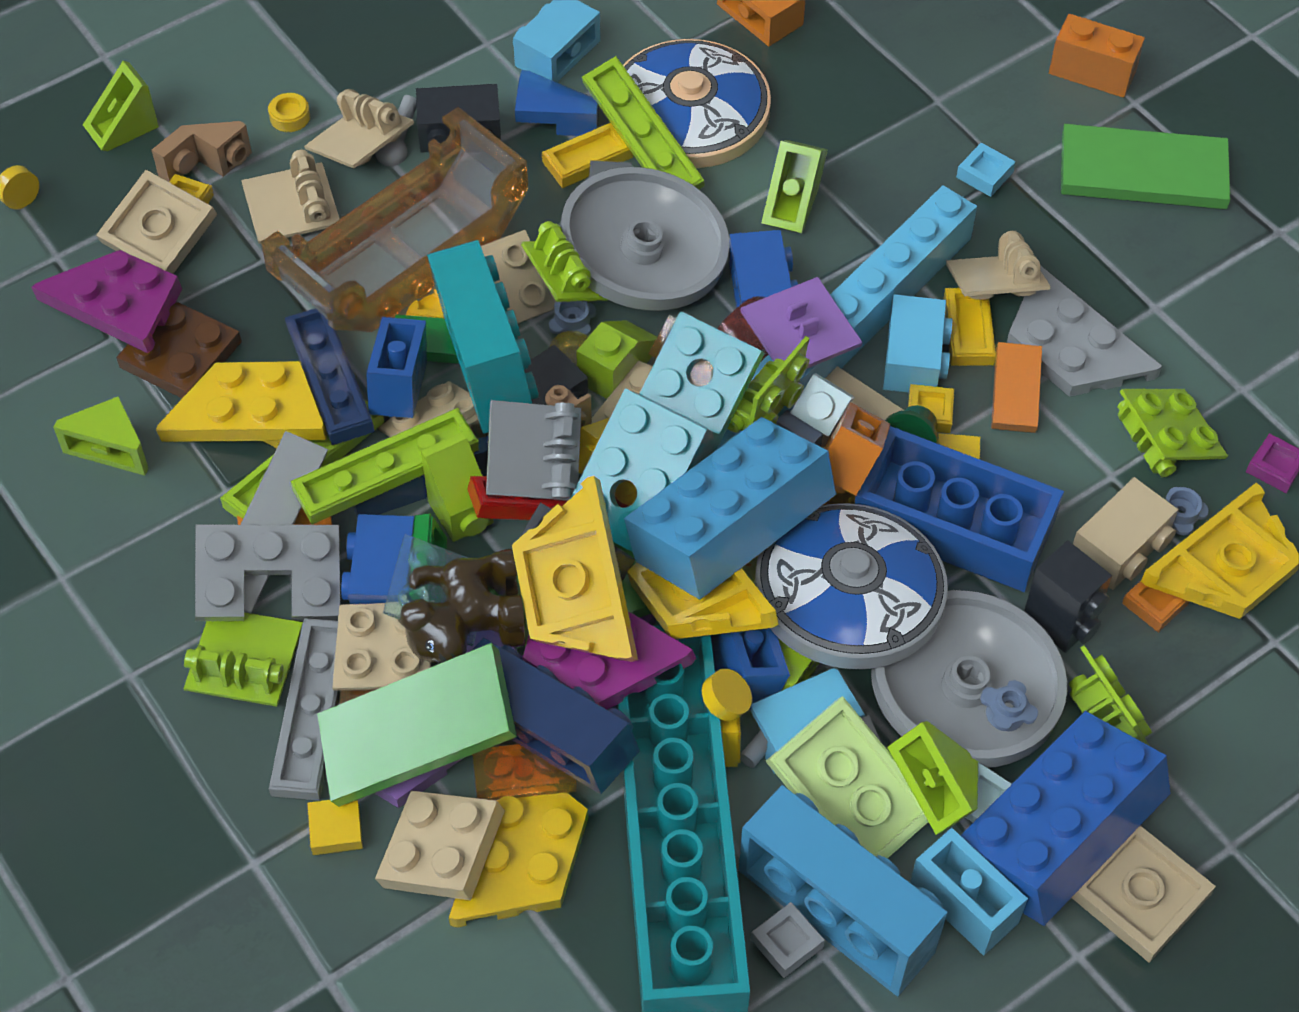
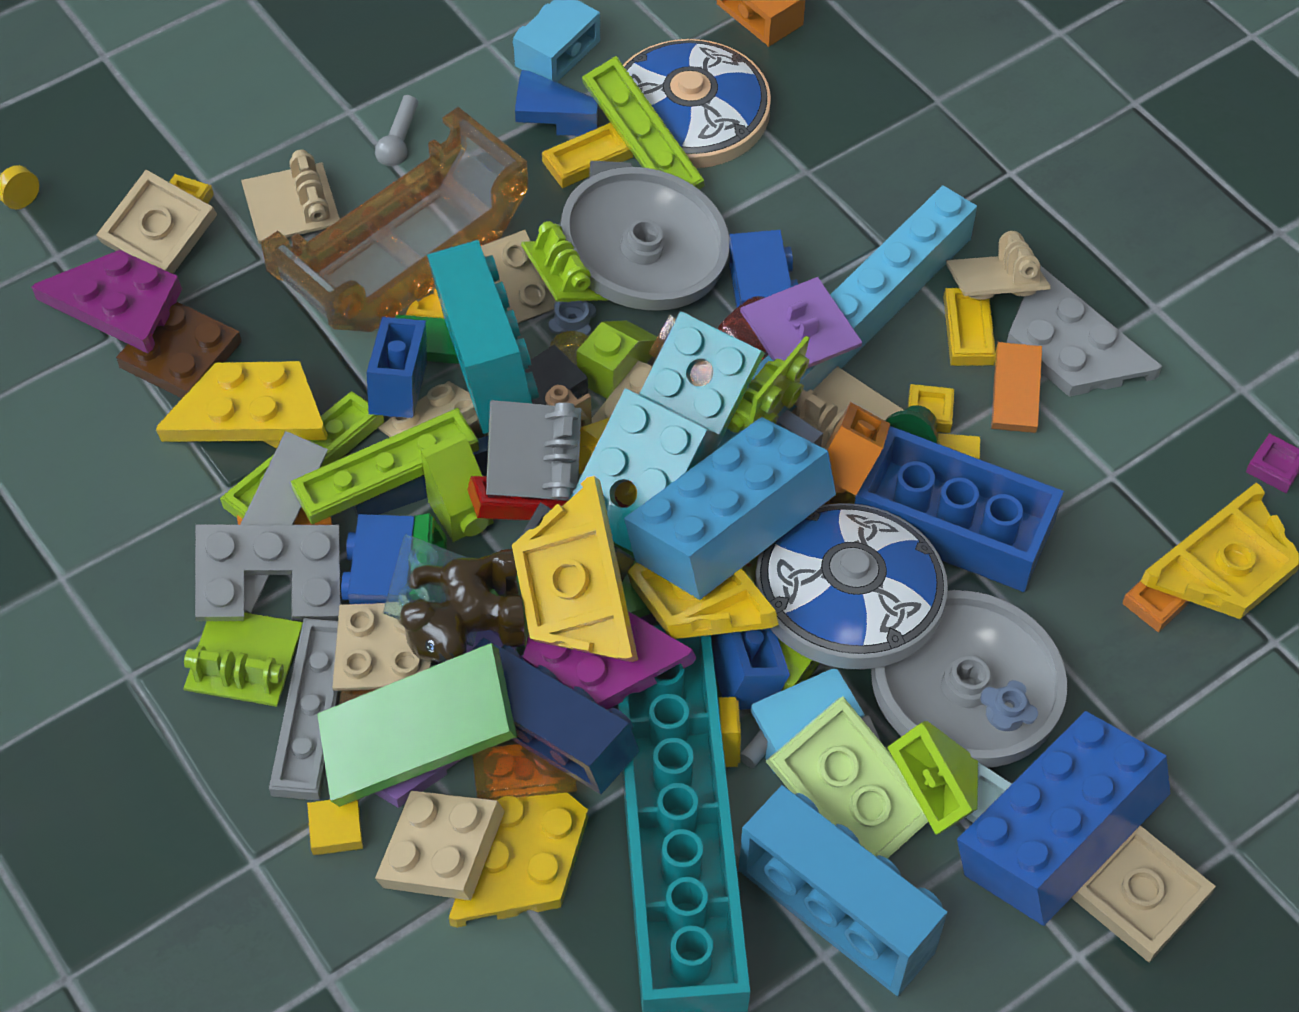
lime slope [53,397,149,476] -> none
lime slope [83,61,159,151] -> none
medium nougat slope [152,121,252,182] -> none
yellow tile [268,93,310,132] -> none
dark blue tile [285,305,375,445] -> none
tan hinge [304,89,414,168] -> none
black brick [416,84,502,153] -> none
yellow tile [702,669,752,721] -> none
light grey plate [751,902,825,978] -> none
lime slope [761,140,828,233] -> none
light aqua plate [790,373,854,437] -> none
medium azure brick [883,294,953,393] -> none
medium azure brick [910,828,1028,955] -> none
medium azure plate [956,143,1016,197] -> none
black brick [1024,540,1112,653] -> none
orange brick [1048,14,1145,98] -> none
bright green tile [1061,124,1230,209] -> none
lime hinge [1069,645,1153,746] -> none
tan brick [1073,477,1179,590] -> none
lime hinge [1117,389,1228,477] -> none
sand blue plate [1165,487,1209,535] -> none

